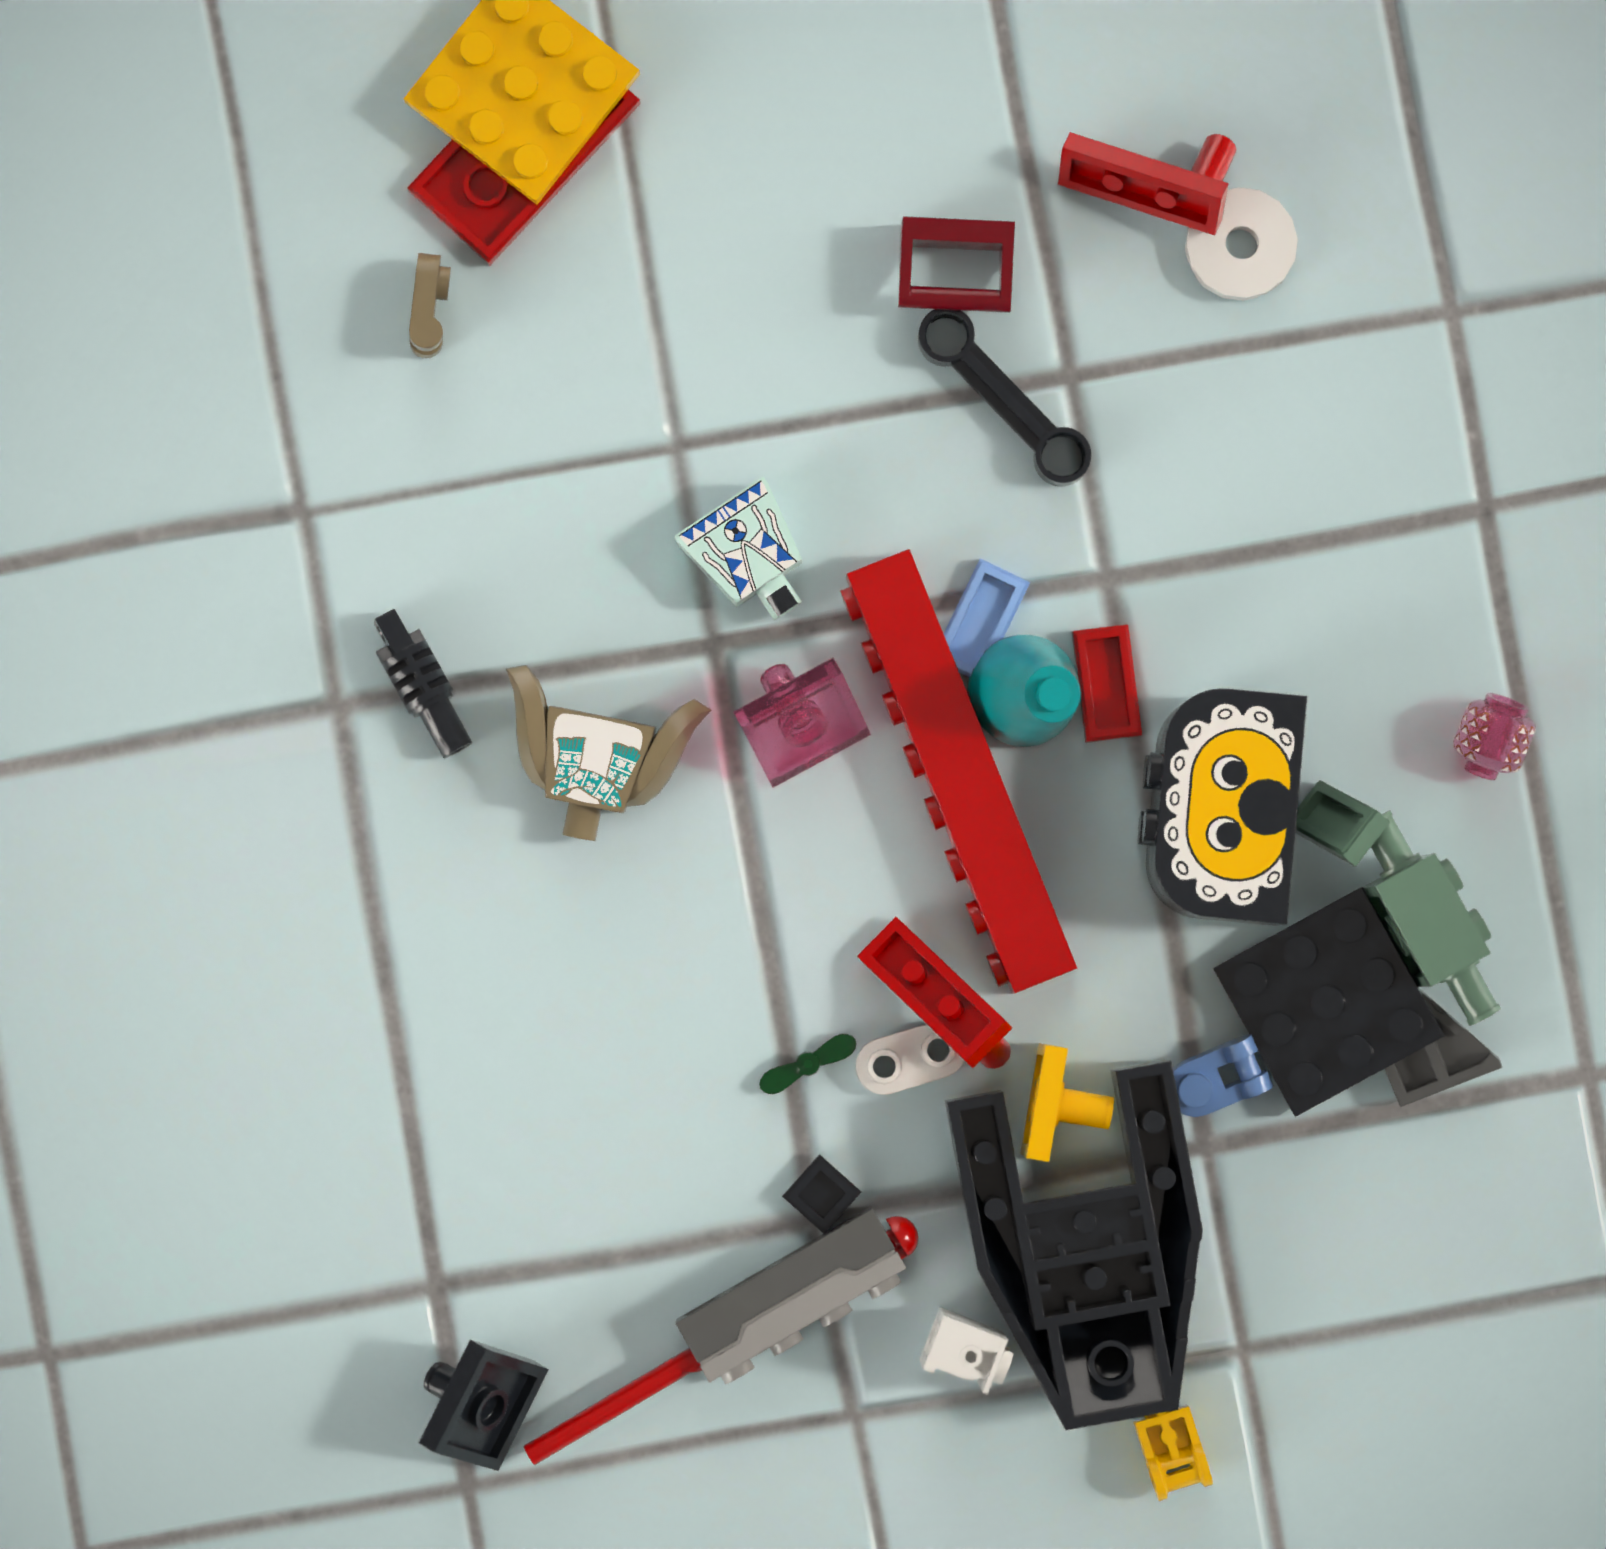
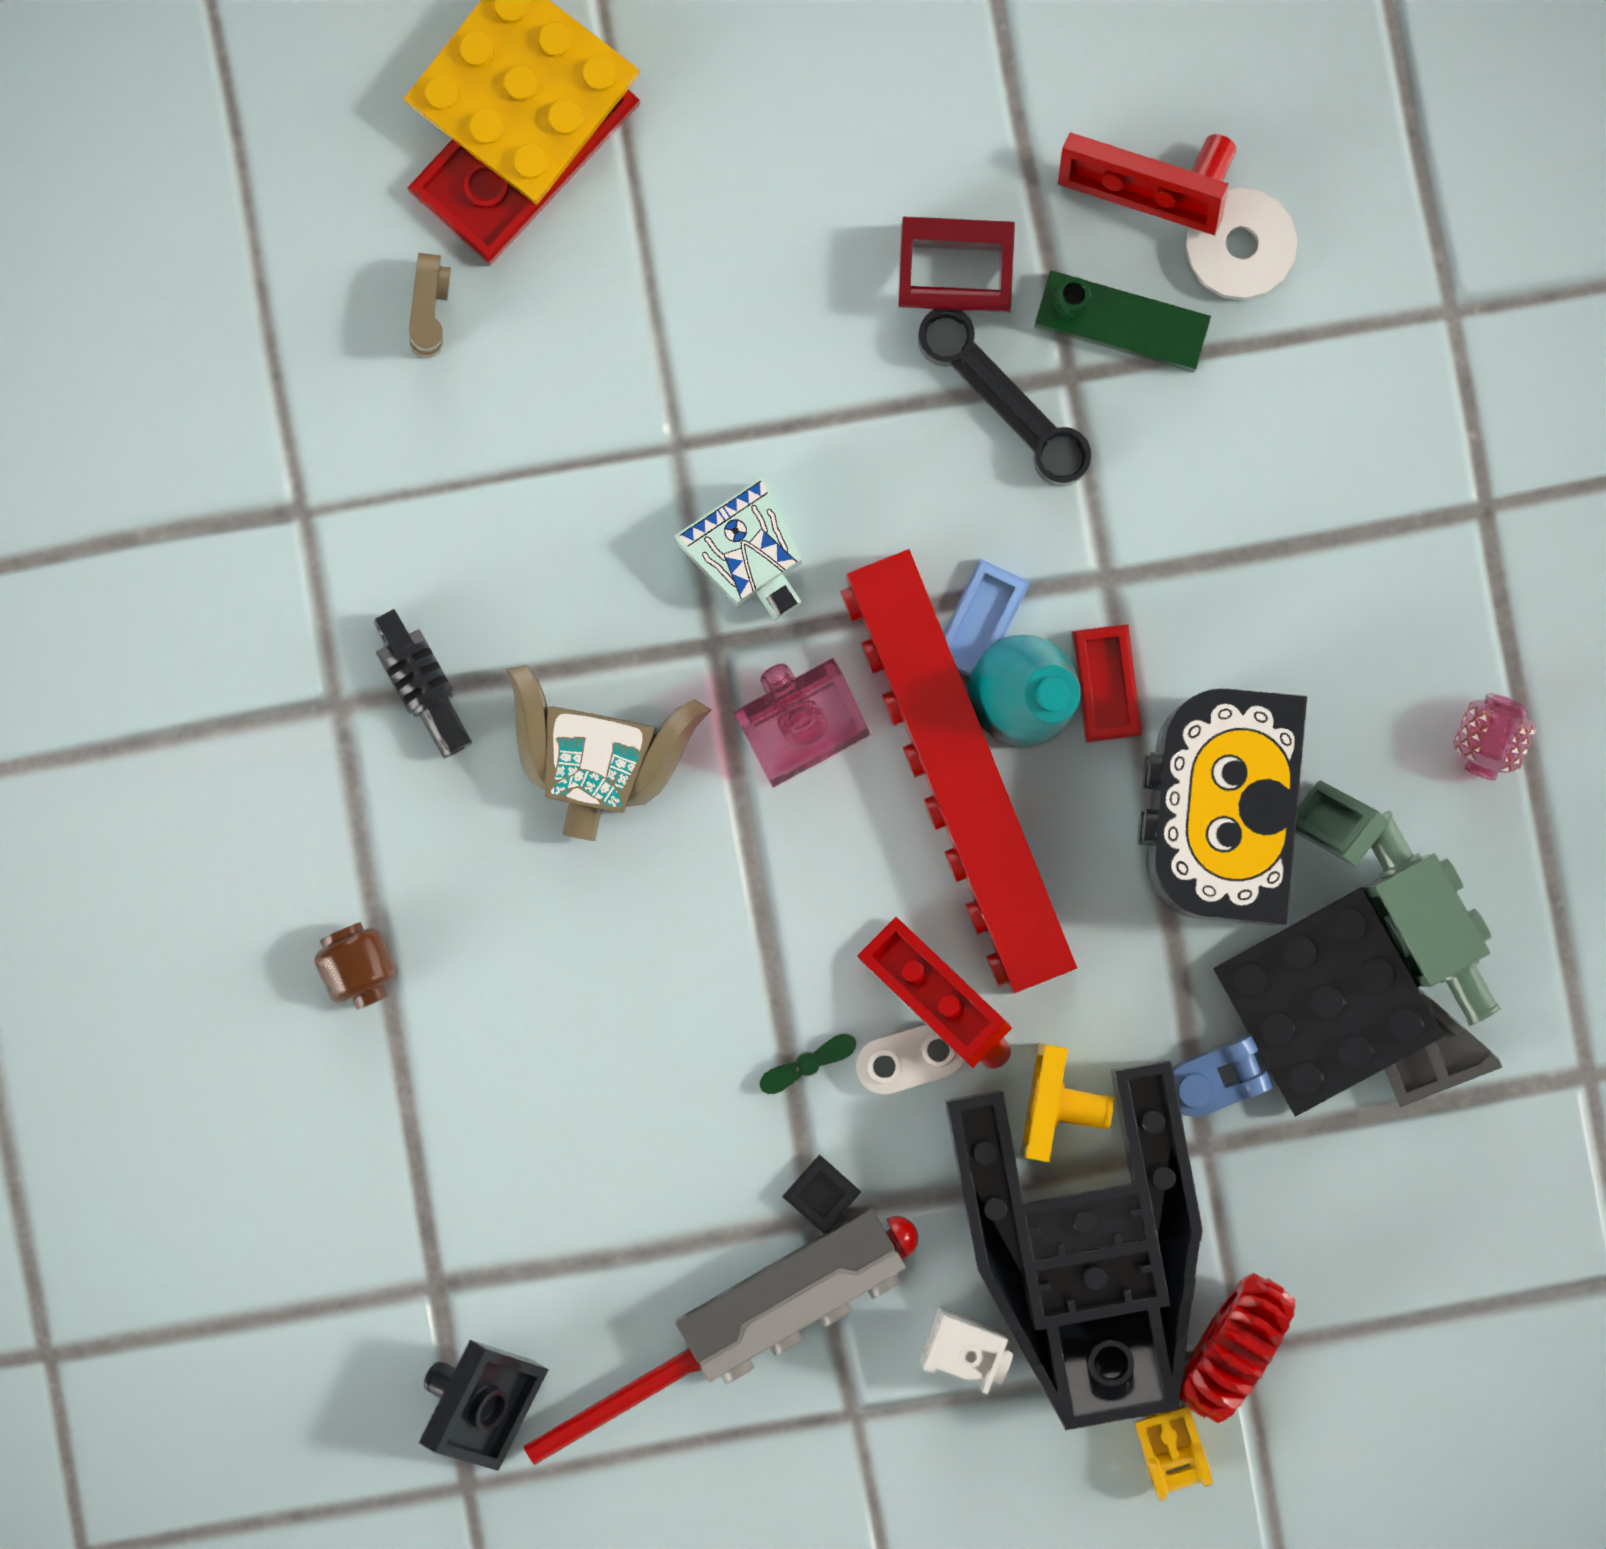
none -> reddish brown head [314,922,398,1010]
none -> dark green piece [1034,270,1211,372]
none -> red gear [1180,1273,1295,1423]

